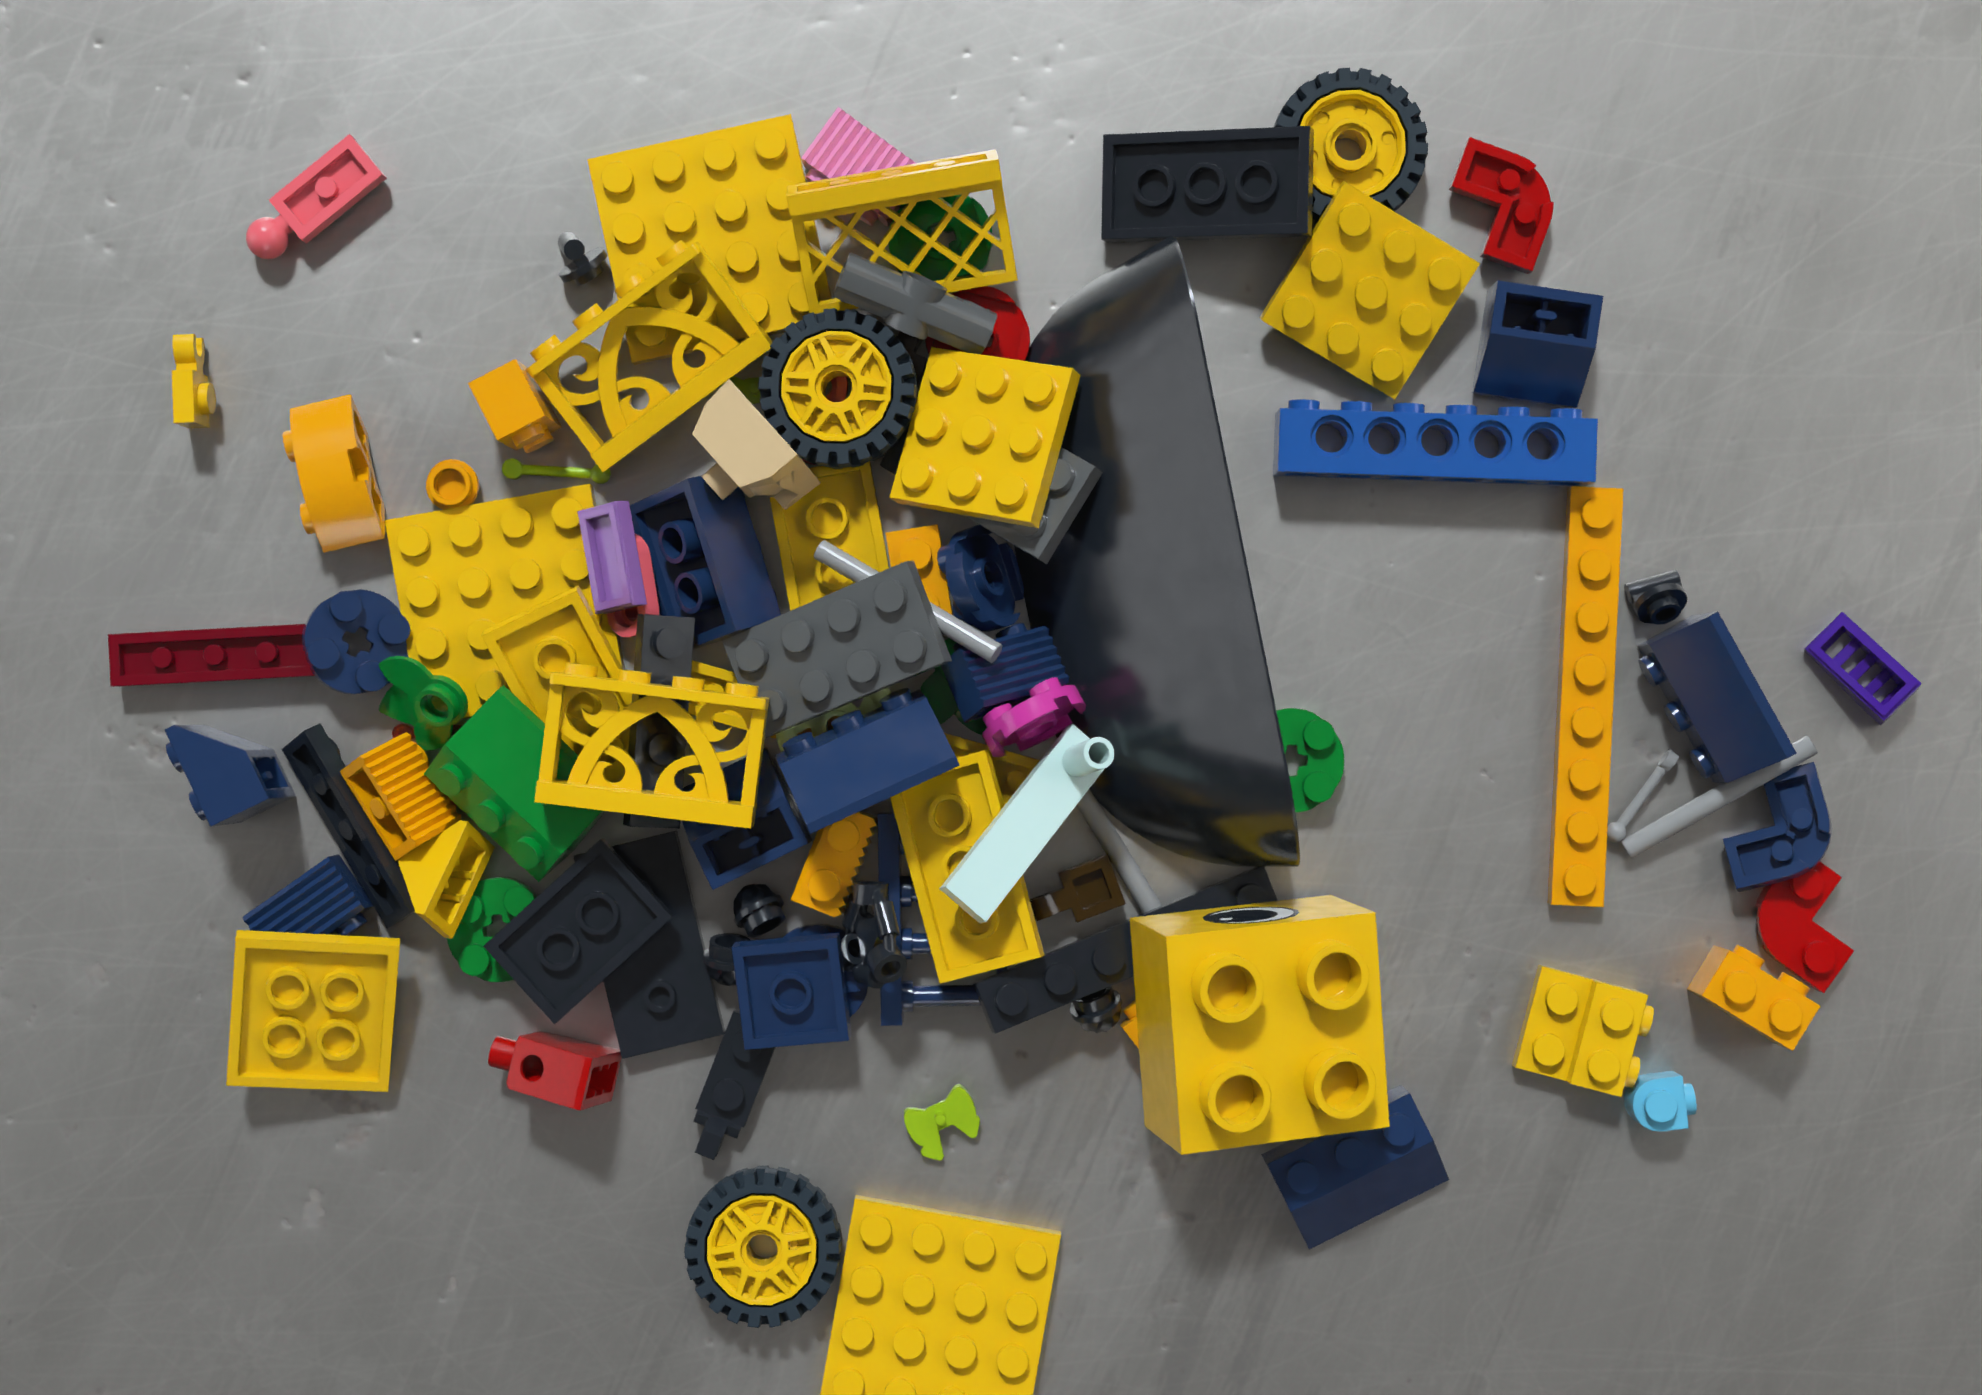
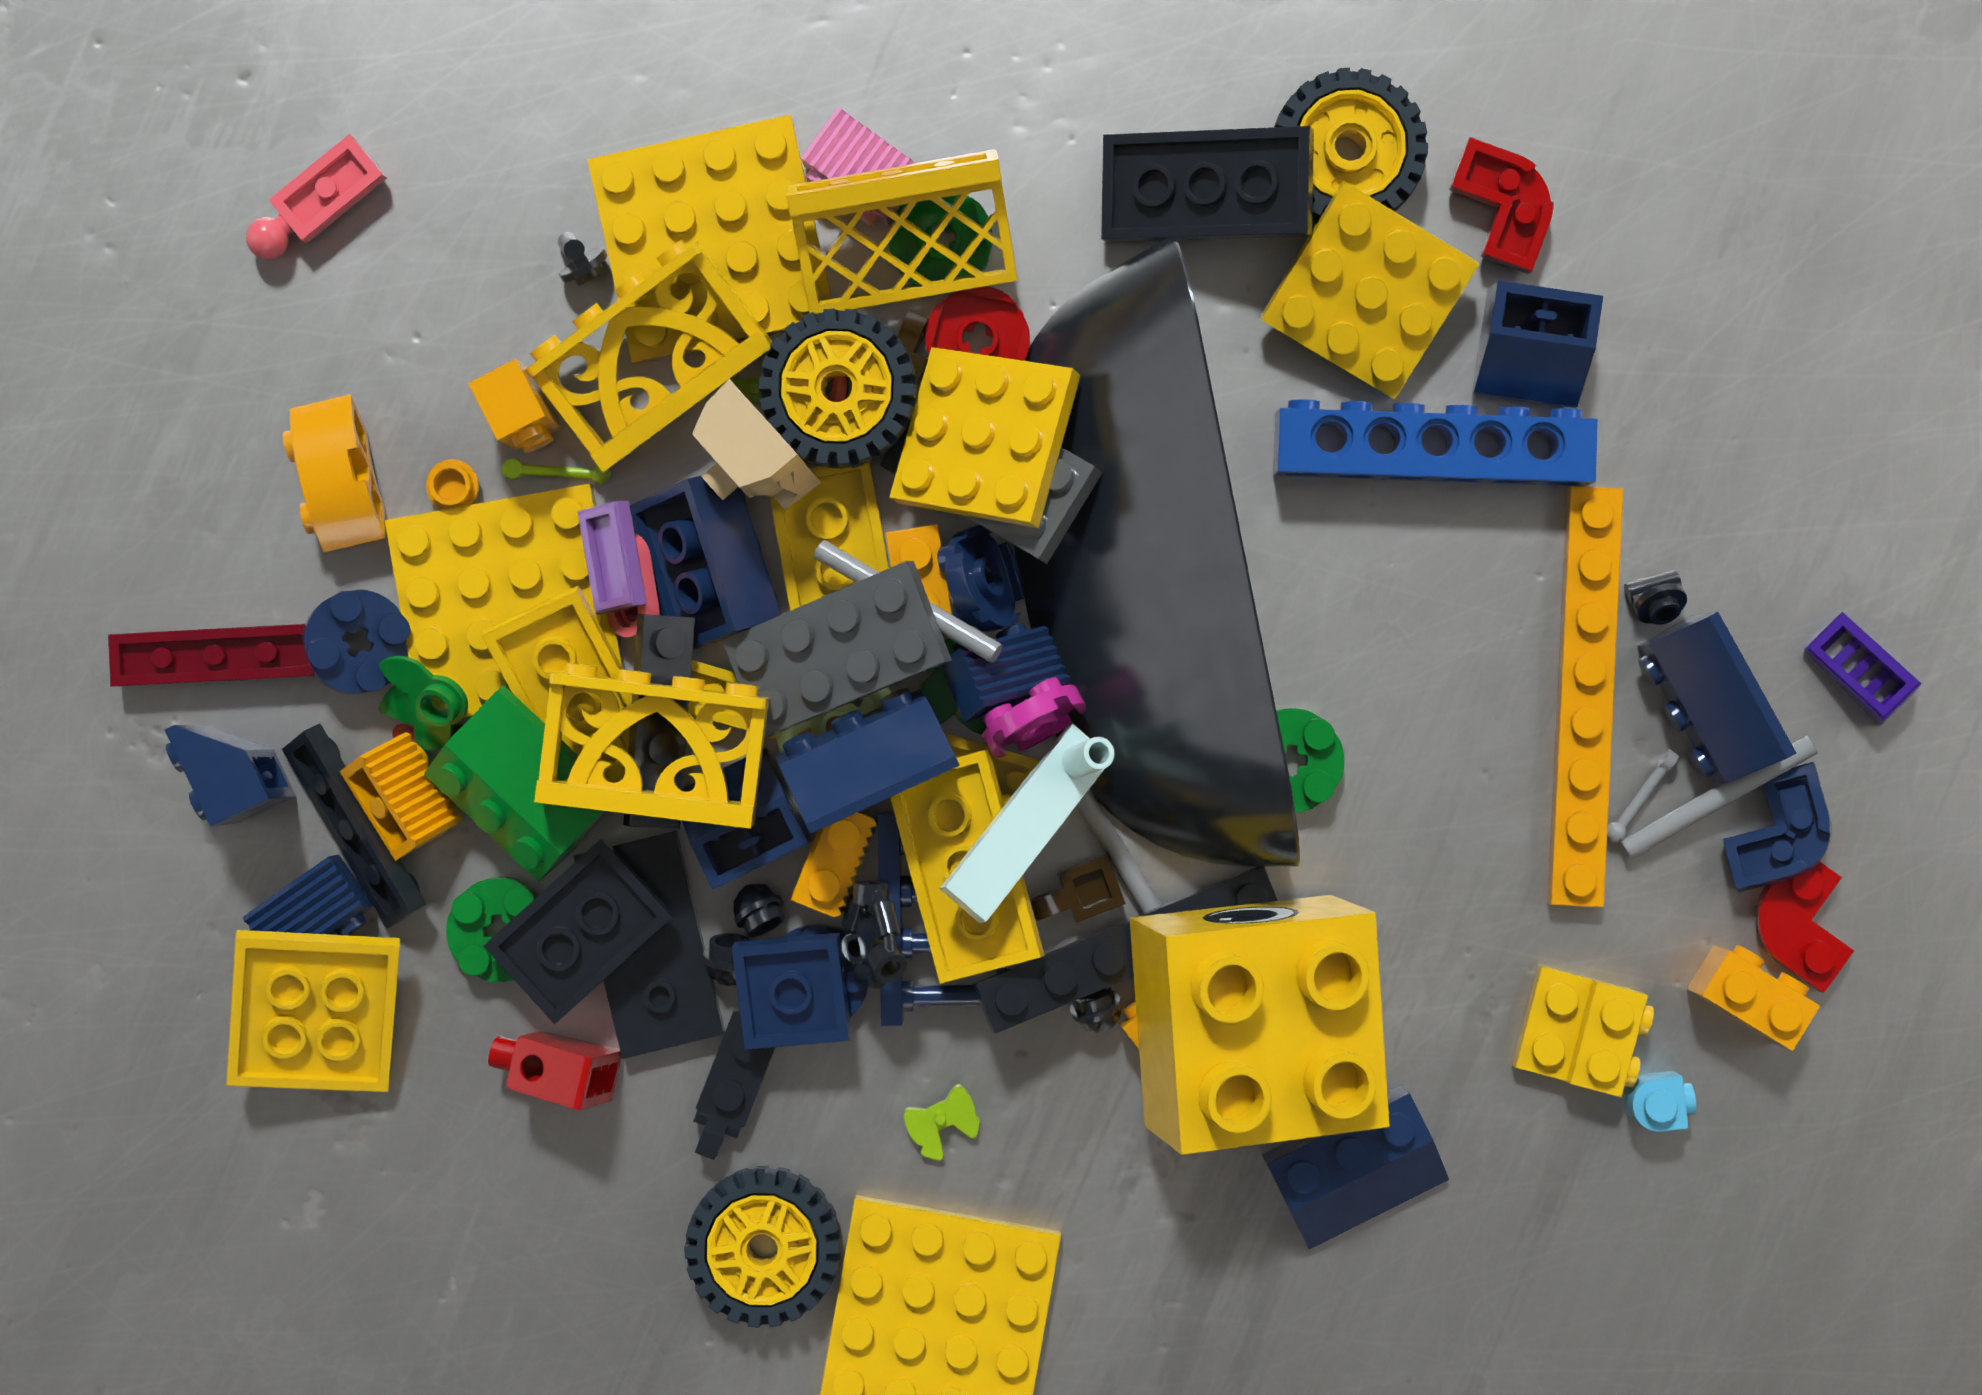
yellow plate [171,334,216,428] -> none
yellow slope [398,820,495,939] -> none
dark grey piece [833,252,997,354] -> none

